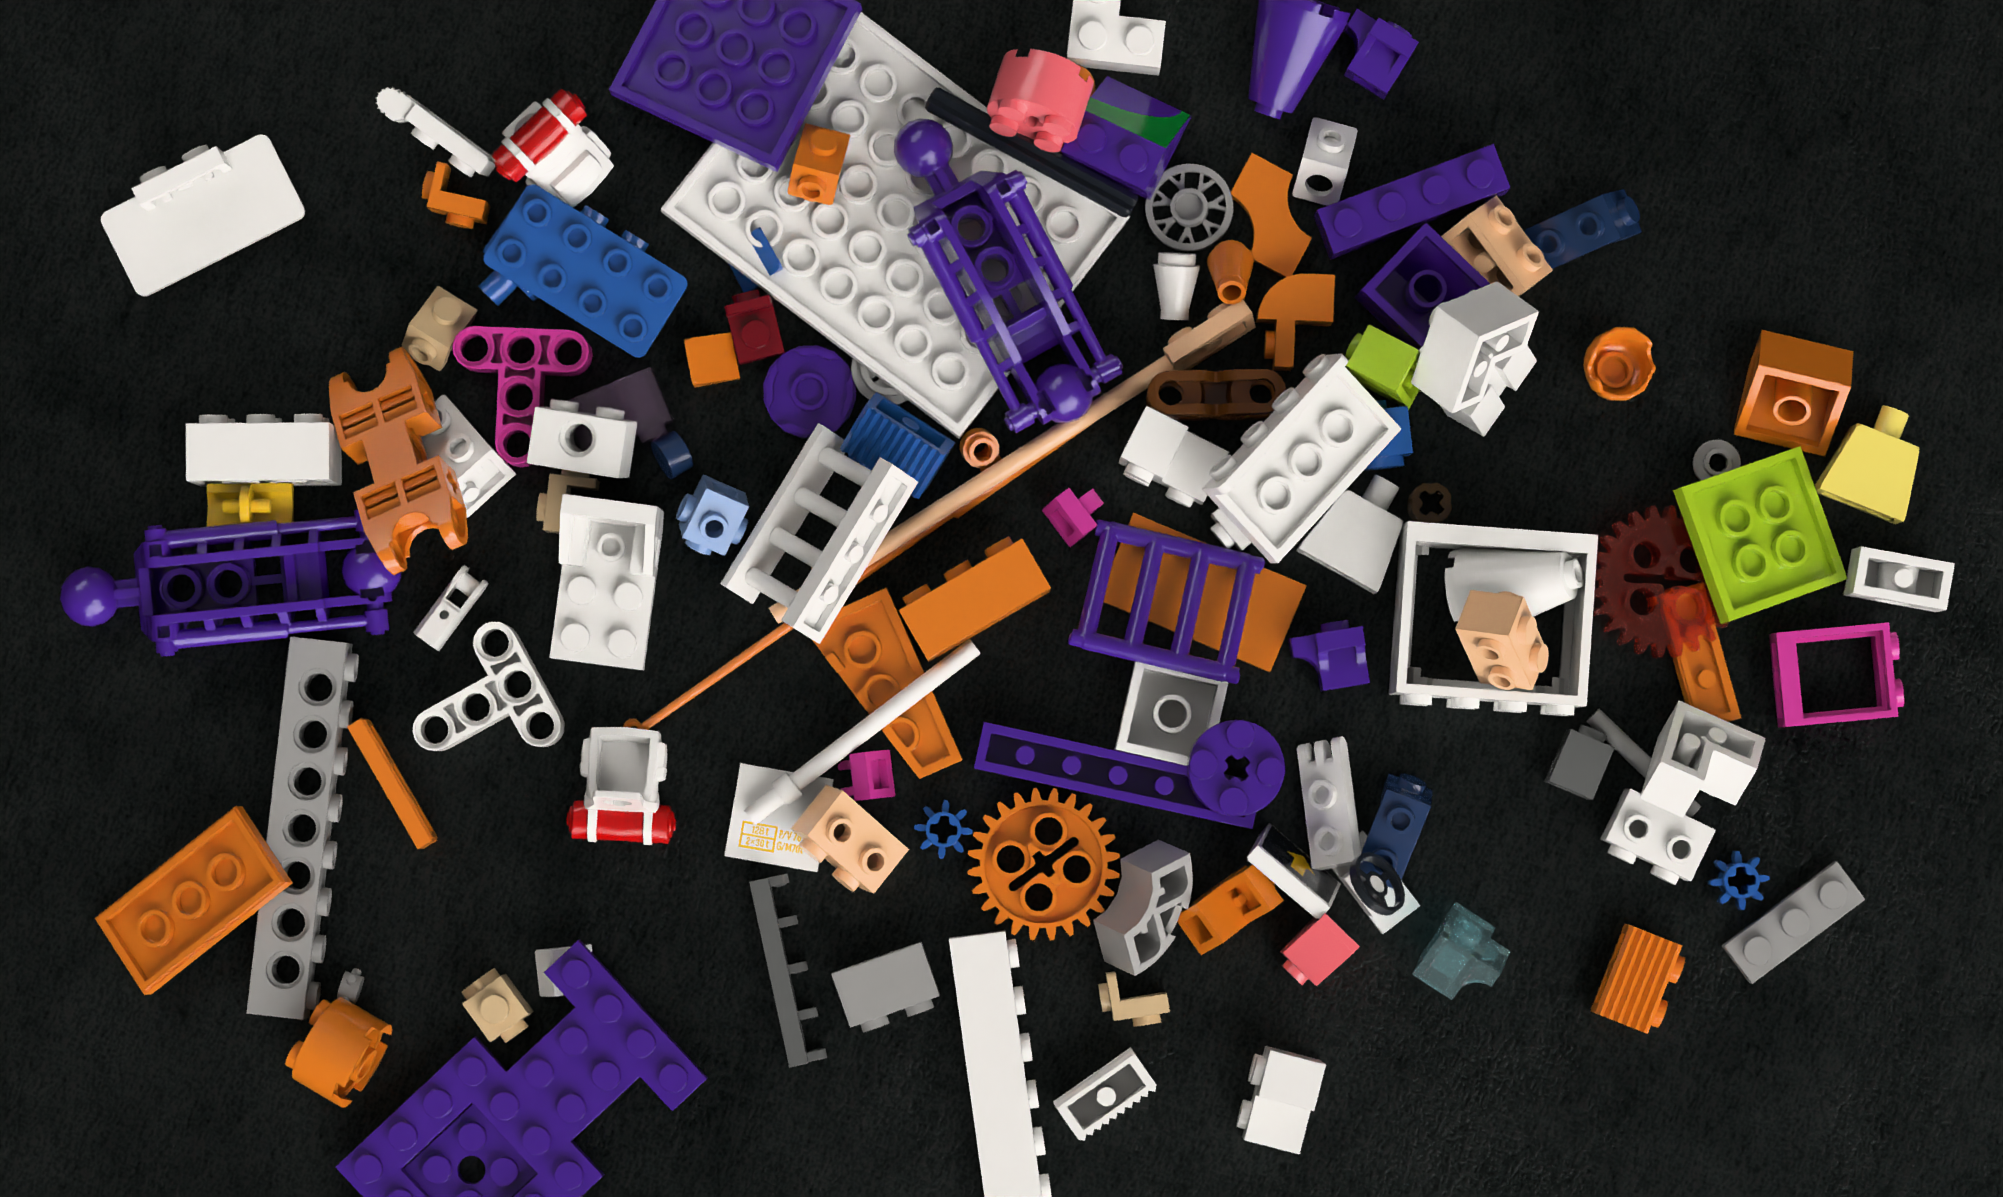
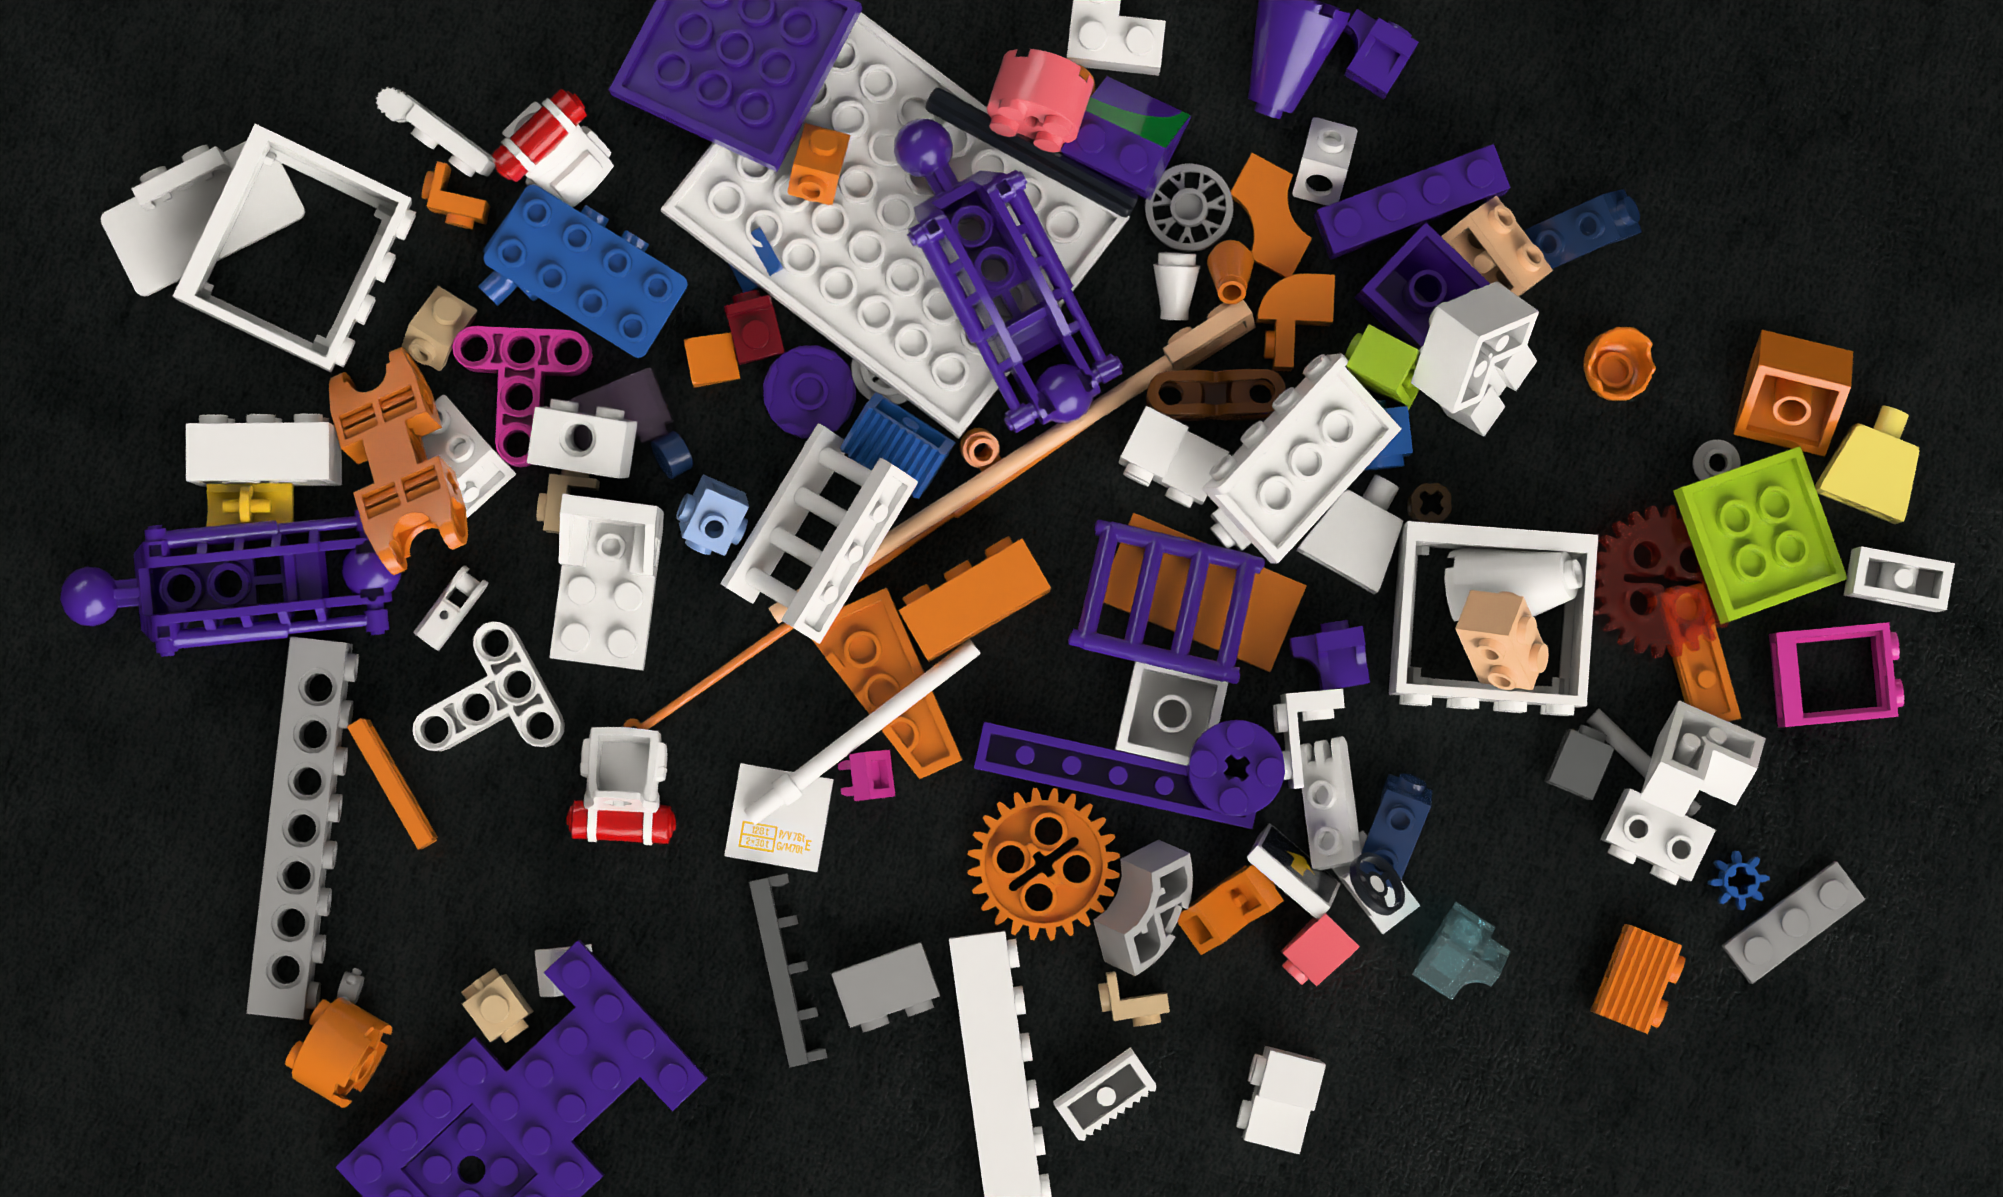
orange tile [95,806,293,995] -> none
light nougat brick [791,785,909,894] -> none
blue gear [914,800,973,859] -> none
dark pink tile [1042,488,1104,547] -> none
none -> white window [173,124,416,373]
none -> white bracket [1273,689,1345,789]

